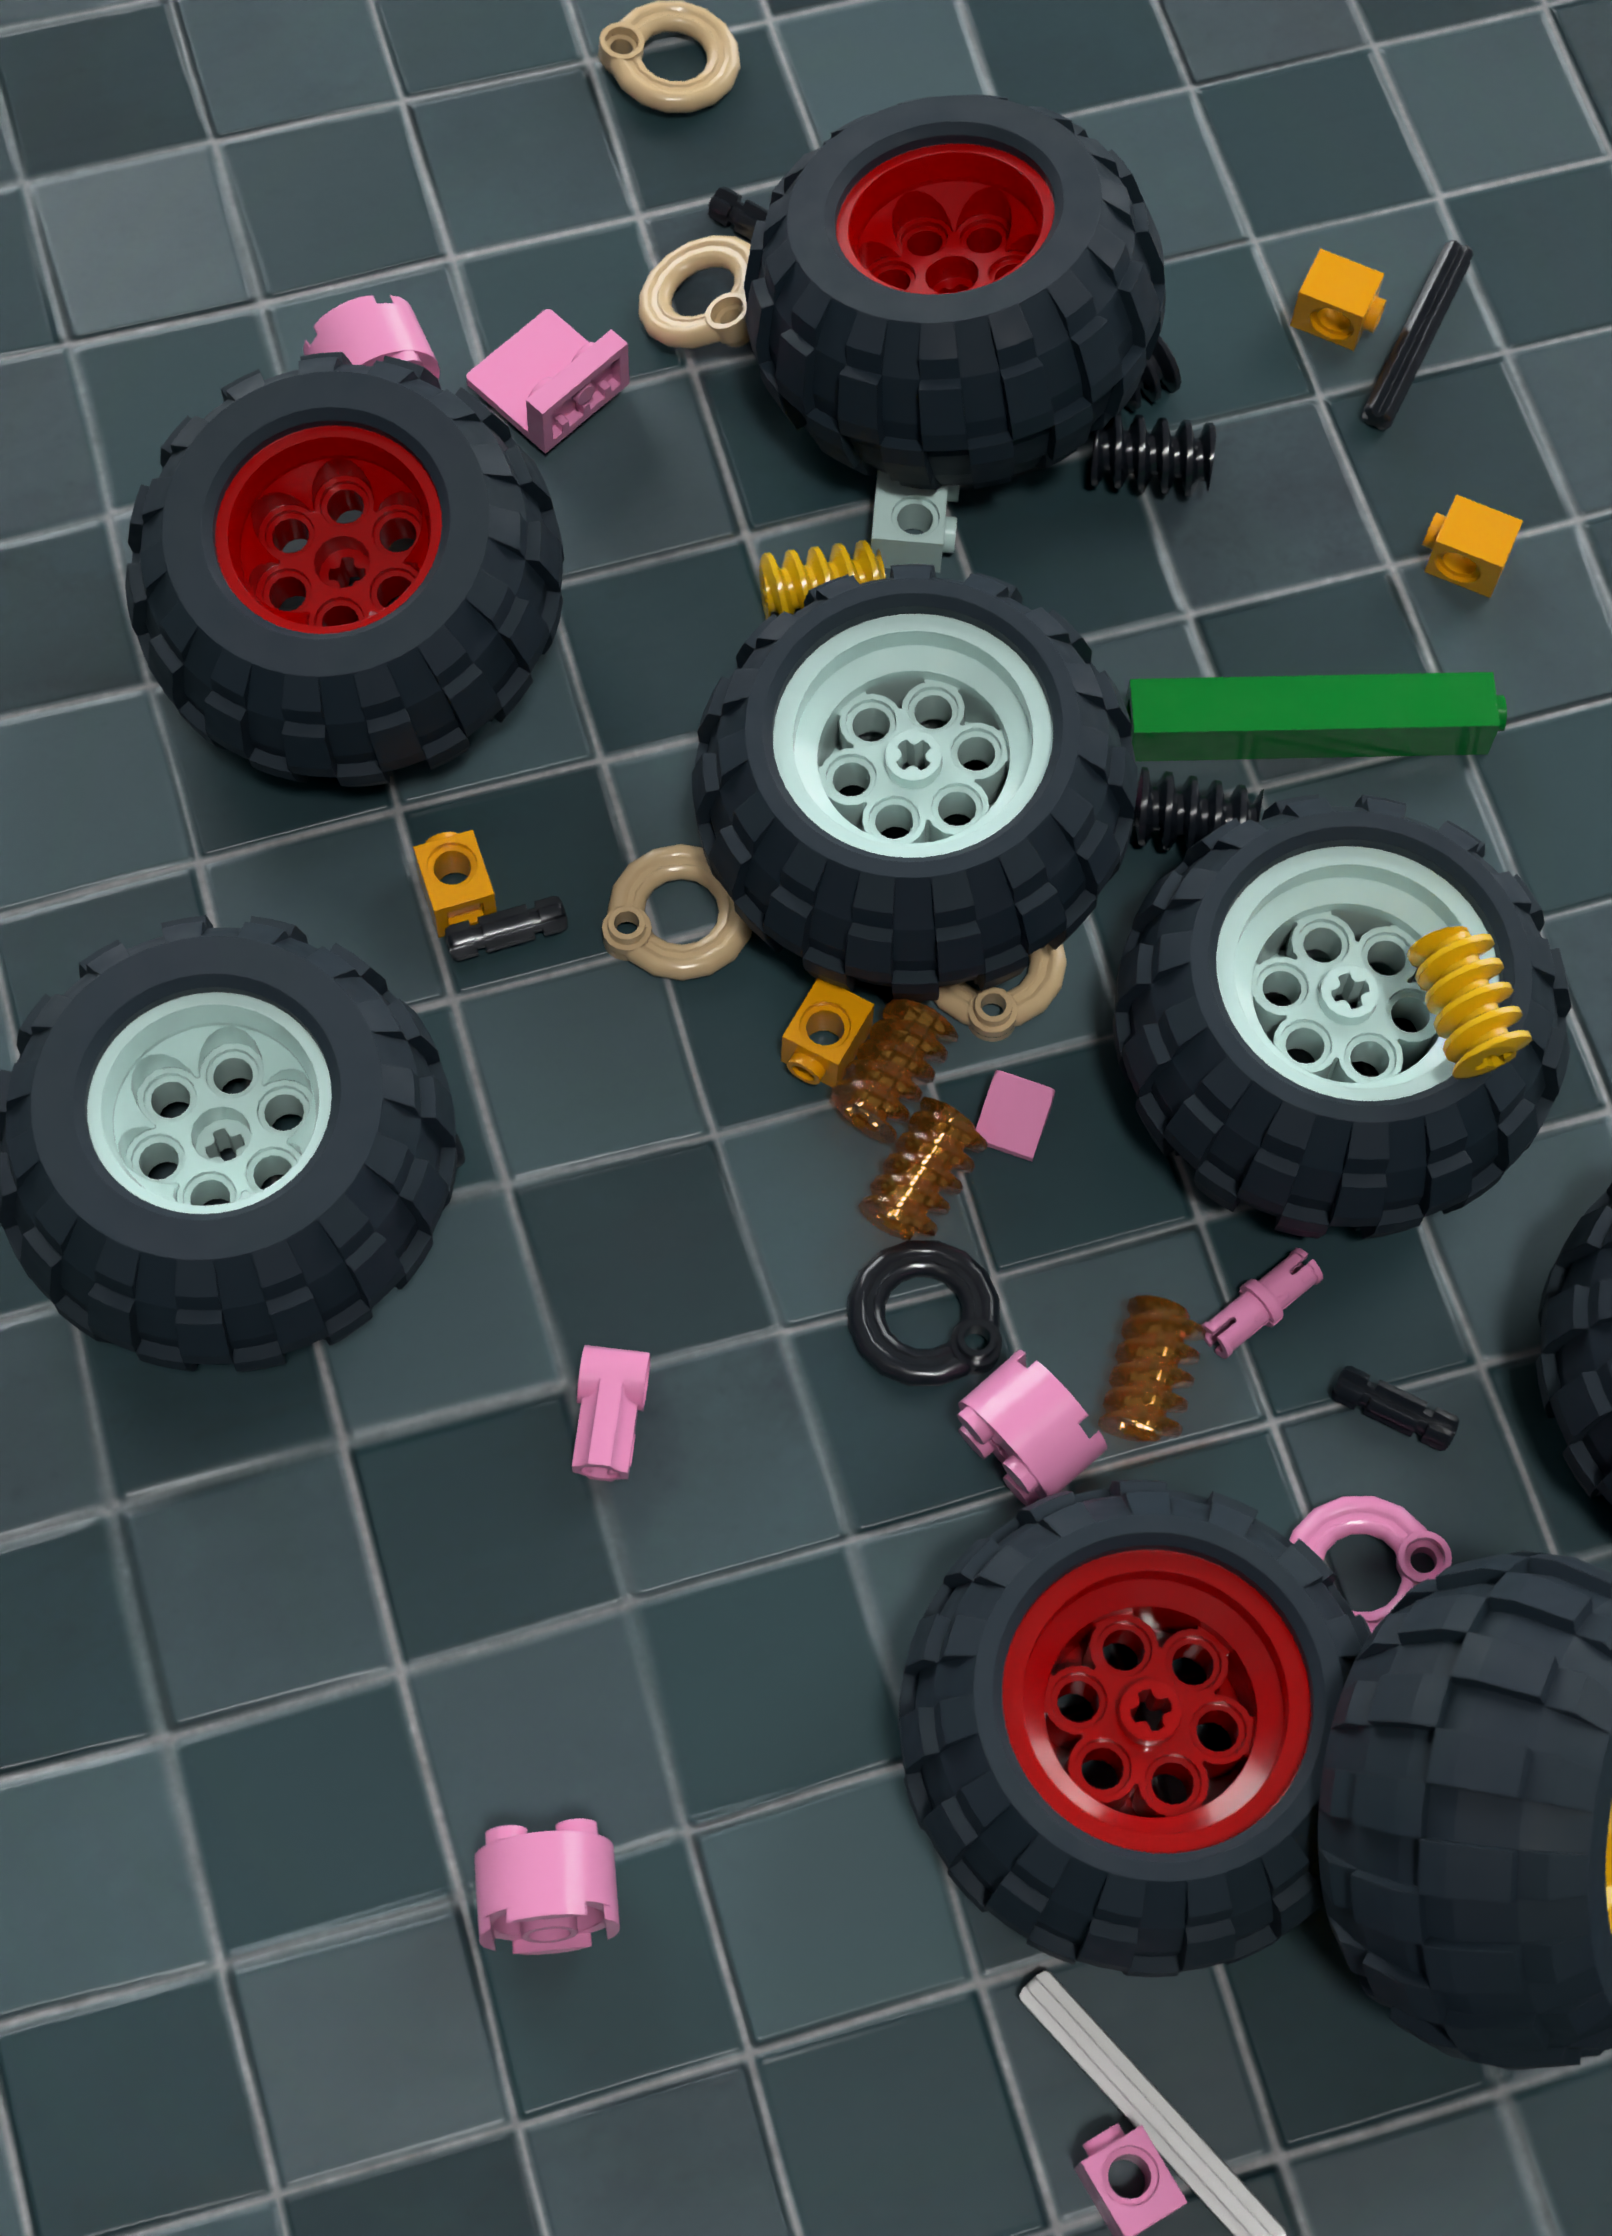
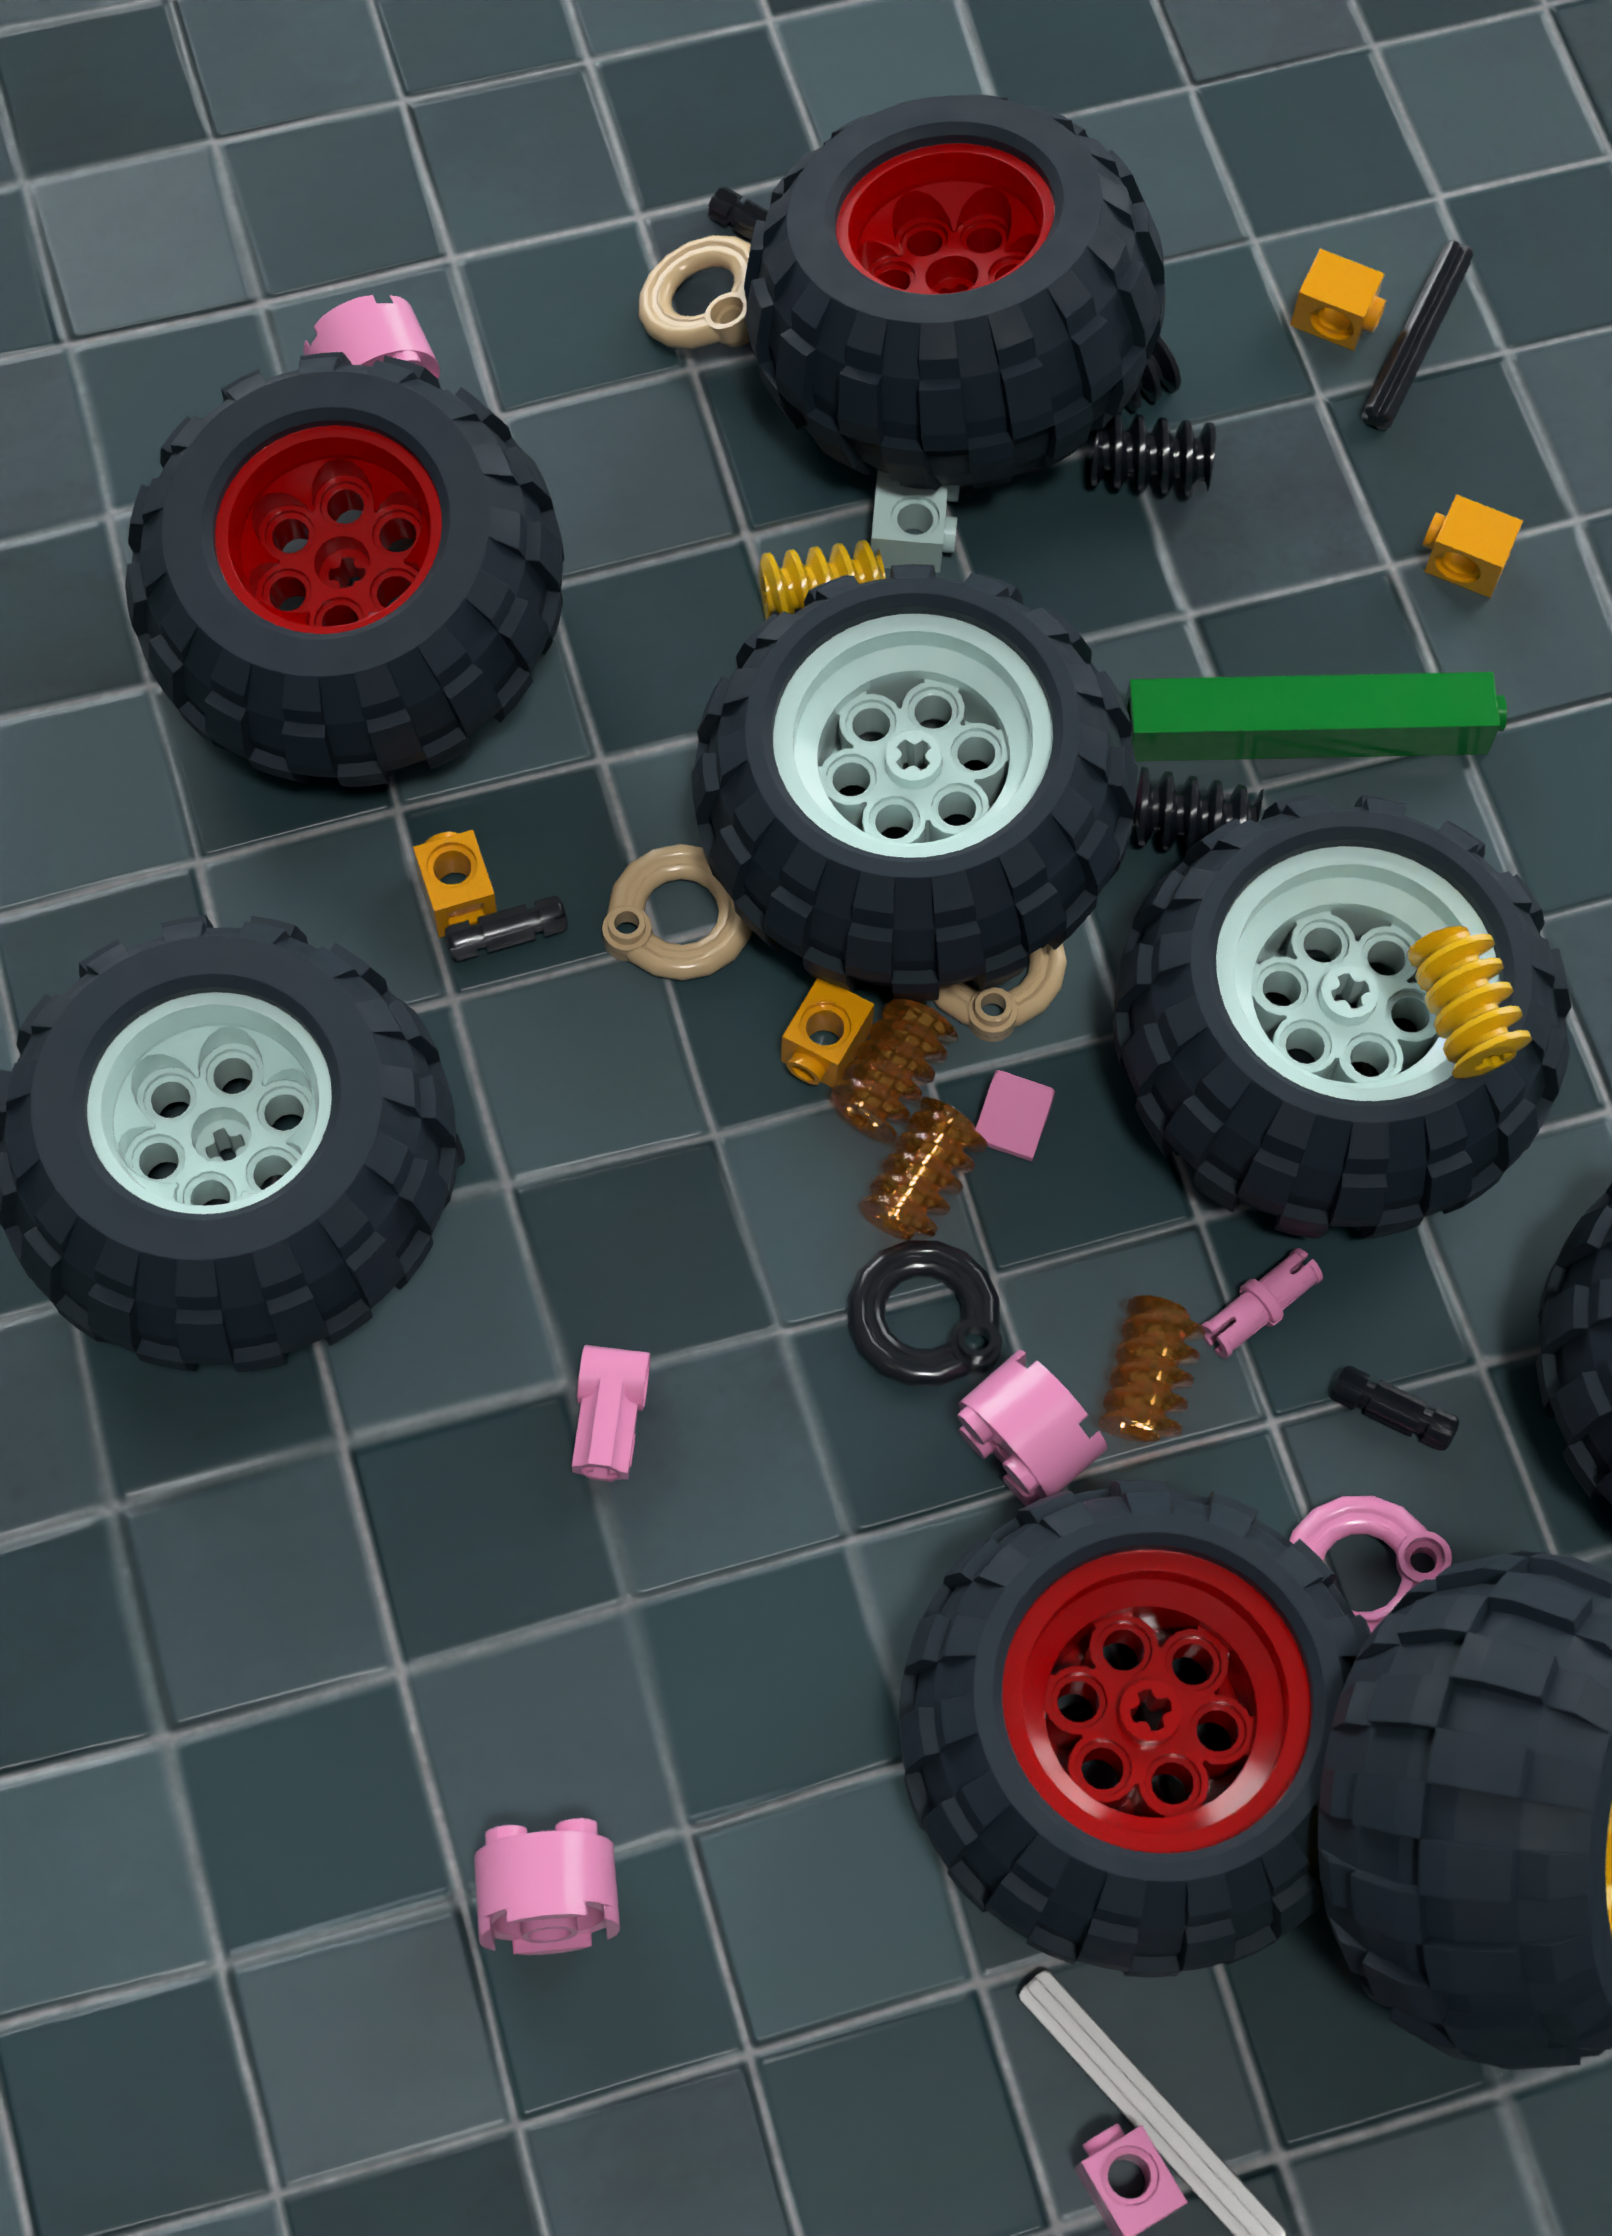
bright pink bracket [466,309,630,454] -> none
tan piece [598,1,740,113] -> none

